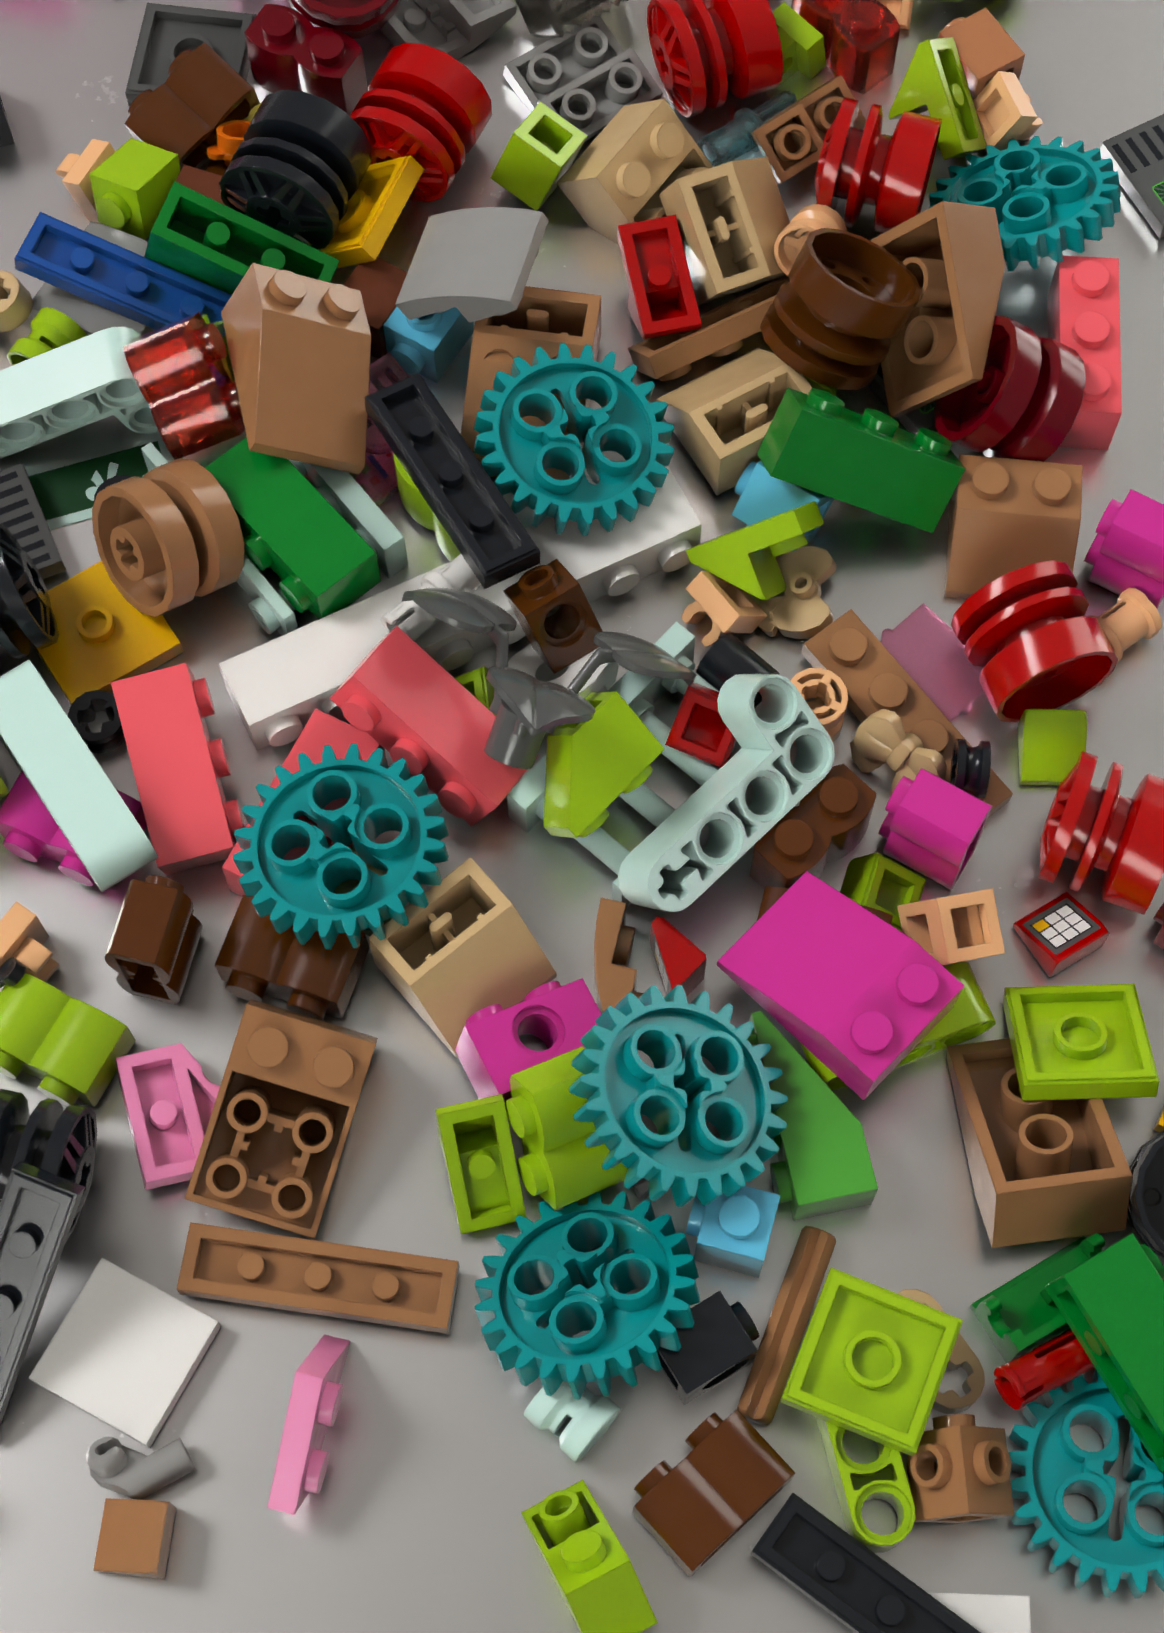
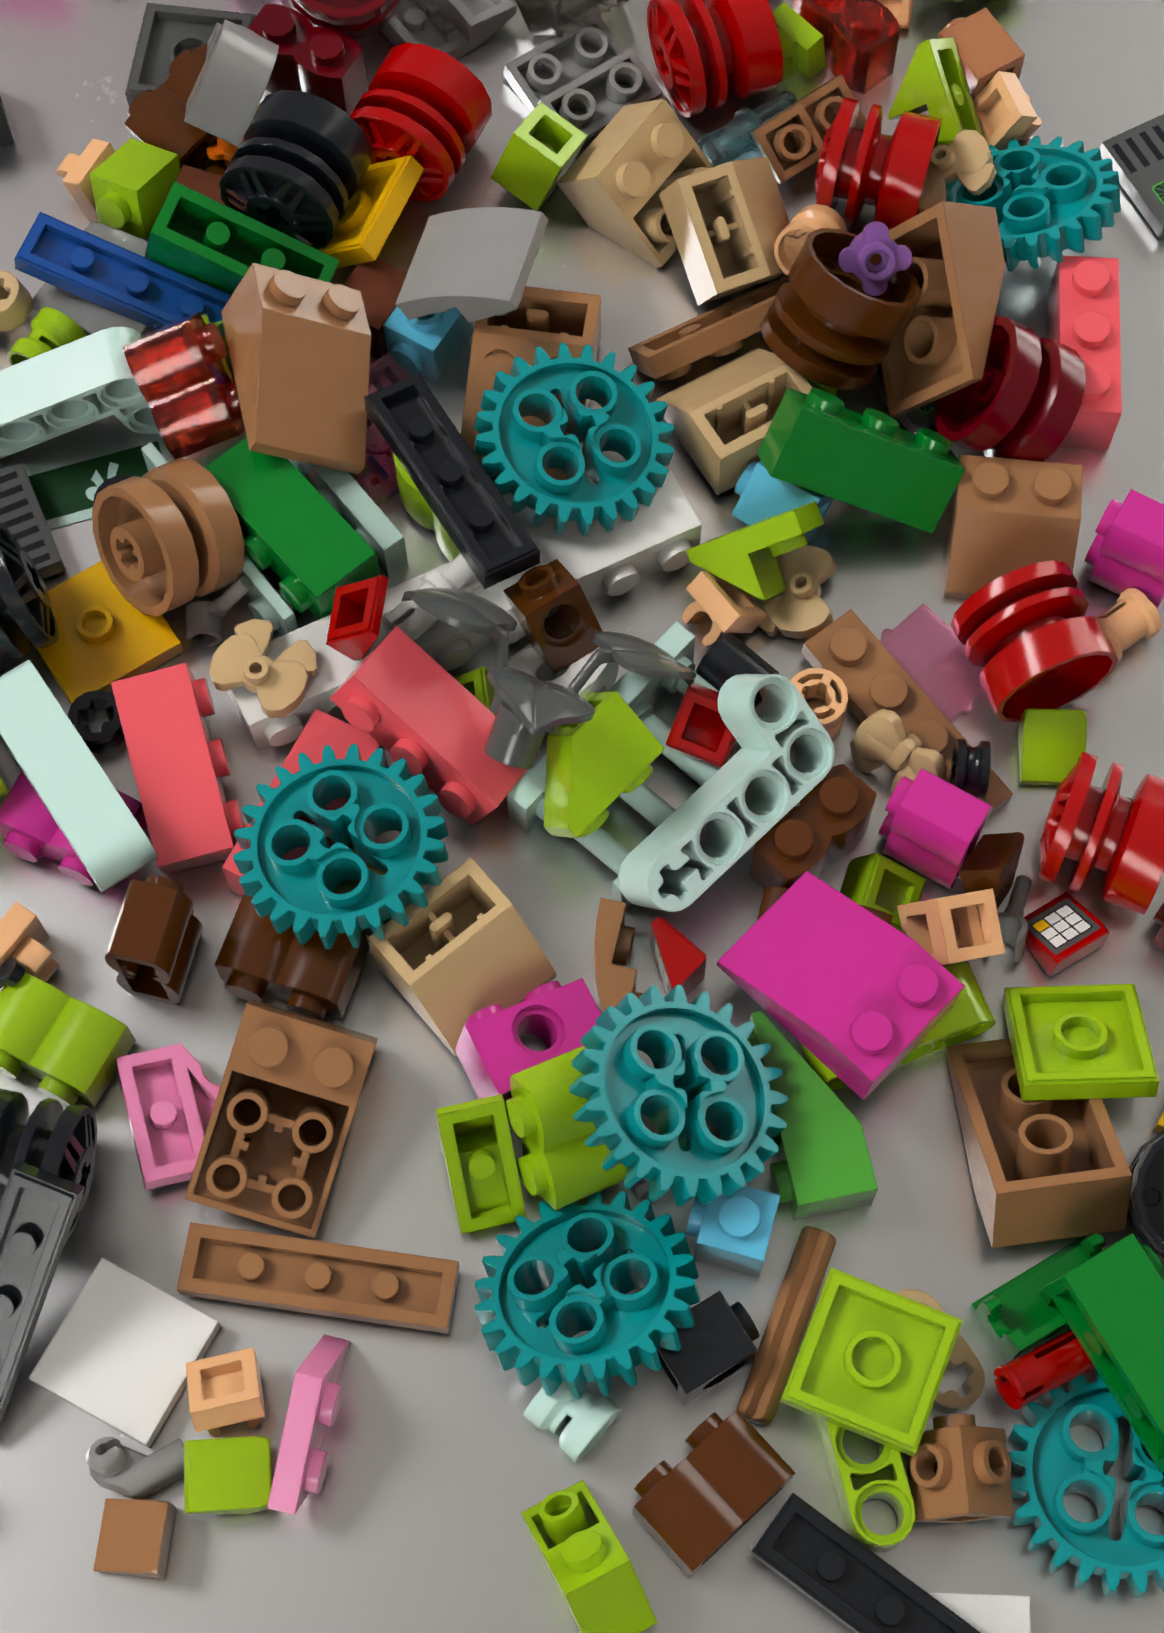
red slope [617,215,702,339] -> none
none -> light grey brick [184,19,279,147]
none -> lime slope [184,1436,272,1514]
none -> light grey hand [186,576,253,647]
none -> light nougat tile [186,1347,265,1438]
none -> tan piece [209,619,318,718]
none -> red slope [326,575,389,661]
none -> medium lavender plate [838,221,912,296]
none -> tan piece [918,130,997,212]
none -> reddish brown slope [958,832,1025,909]
none -> light grey hand [998,875,1032,962]

